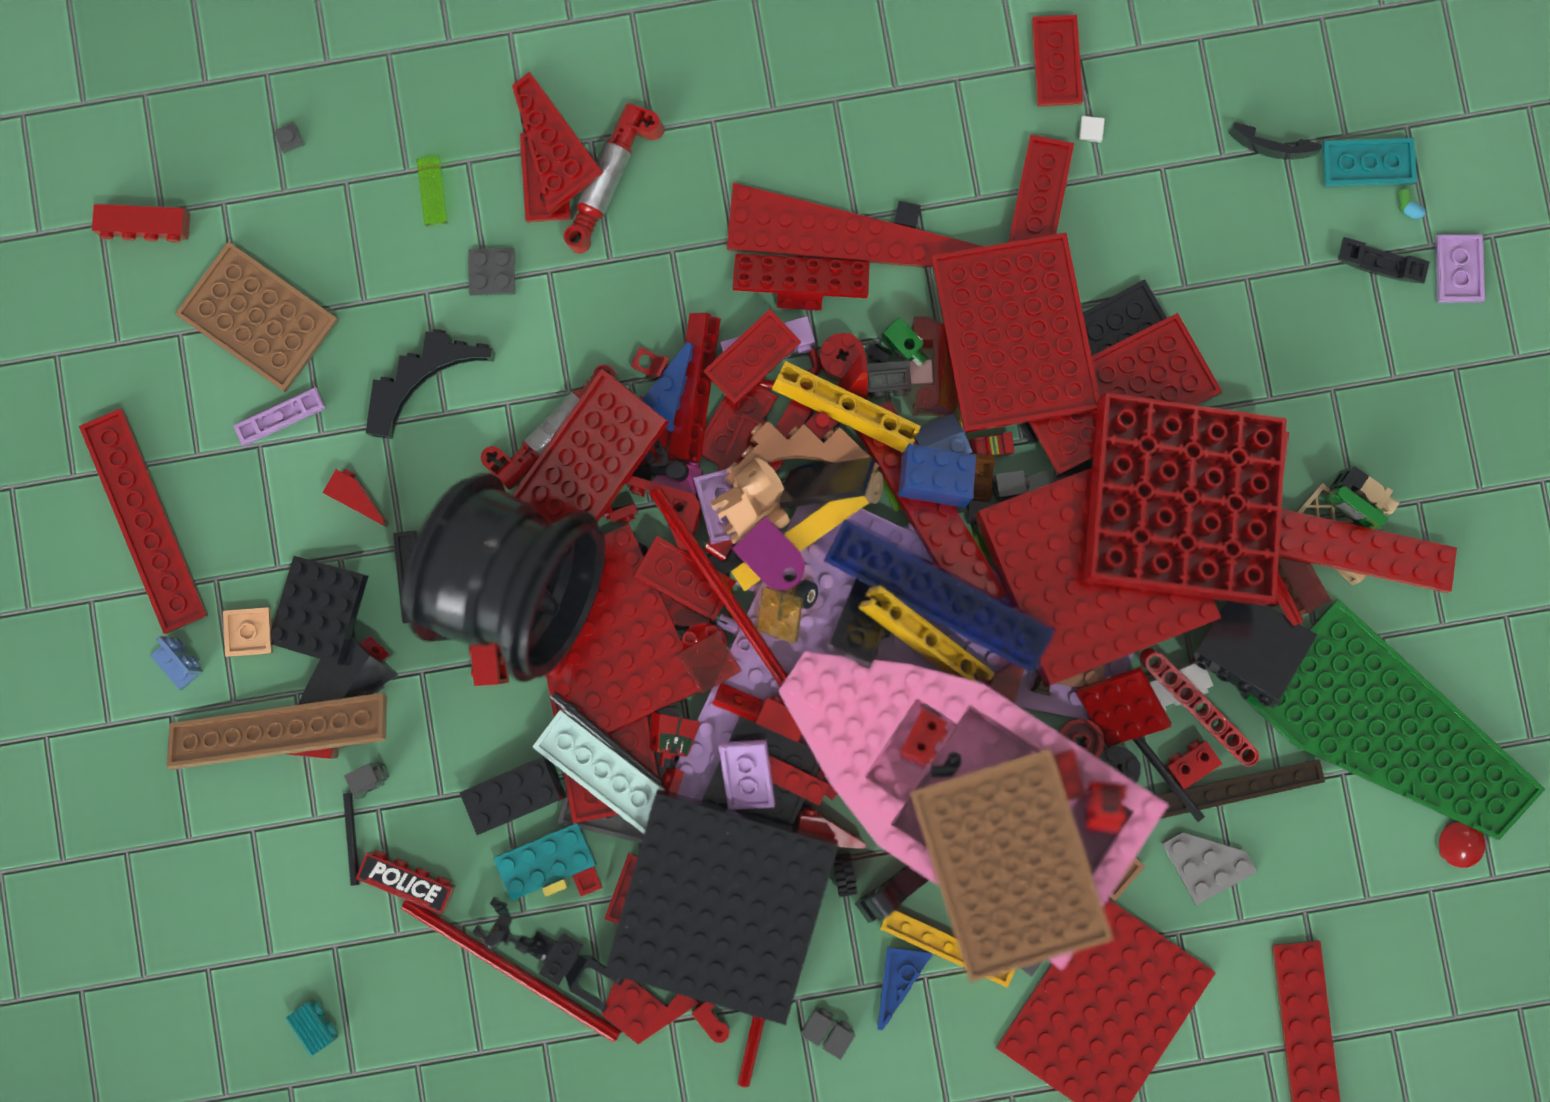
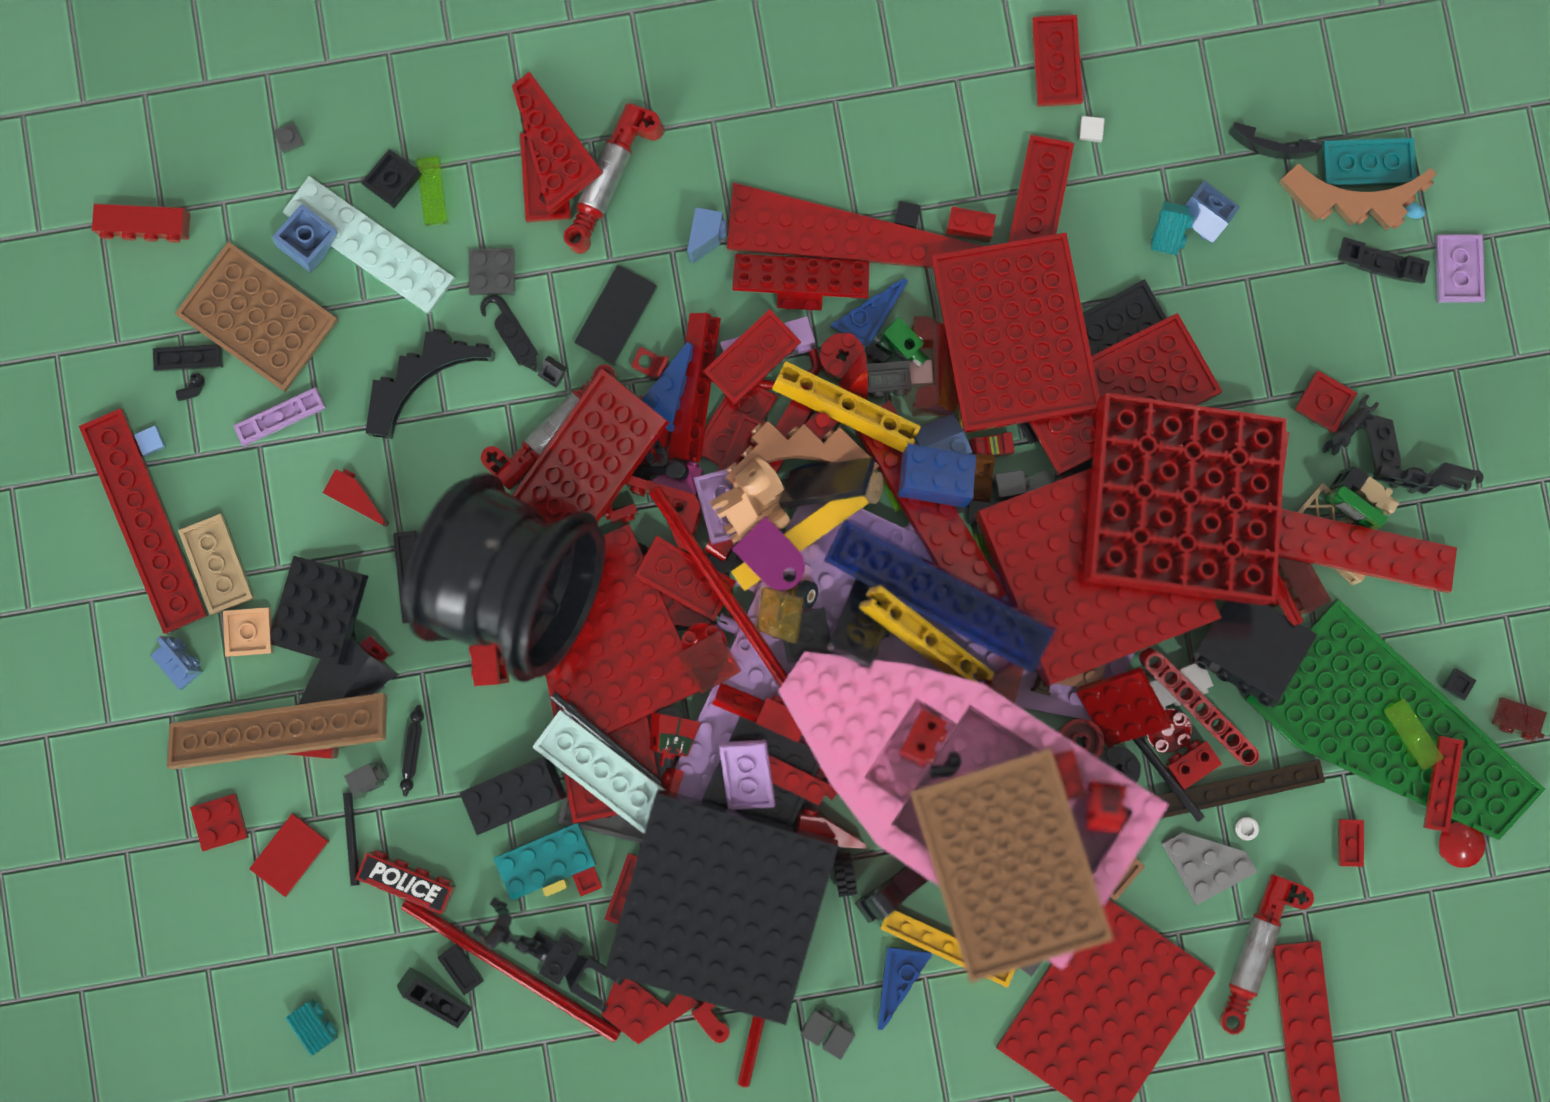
none -> light blue tile [134,426,166,456]
none -> black tile [153,344,223,372]
none -> black arm [175,373,205,401]
none -> tan plate [178,514,255,615]
none -> red plate [190,793,249,852]
none -> red tile [249,813,330,897]
none -> medium blue slope [272,204,338,273]
none -> light aqua plate [283,176,455,315]
none -> black plate [361,149,423,209]
none -> black slope [397,967,472,1028]
none -> black wheel [400,705,424,797]
none -> black tile [437,944,484,995]
none -> black plate [480,295,539,372]
none -> black plate [537,356,567,388]
none -> black tile [574,265,657,365]
none -> medium blue slope [687,207,727,263]
none -> black plate [779,608,834,663]
none -> blue wing [831,278,908,348]
none -> red brick [946,206,996,243]
none -> red dish [1147,708,1192,753]
none -> teal brick [1151,201,1194,256]
none -> medium blue slope [1185,180,1240,243]
none -> piece [1219,874,1314,1035]
none -> white tile [1234,817,1259,841]
none -> nougat arch [1278,164,1437,231]
none -> red plate [1293,370,1357,433]
none -> black piece [1322,394,1484,494]
none -> red plate [1338,819,1364,867]
none -> clear neon green plate [1384,698,1444,770]
none -> red plate [1423,736,1464,833]
none -> black plate [1442,669,1477,700]
none -> clear red bracket [1492,698,1547,742]

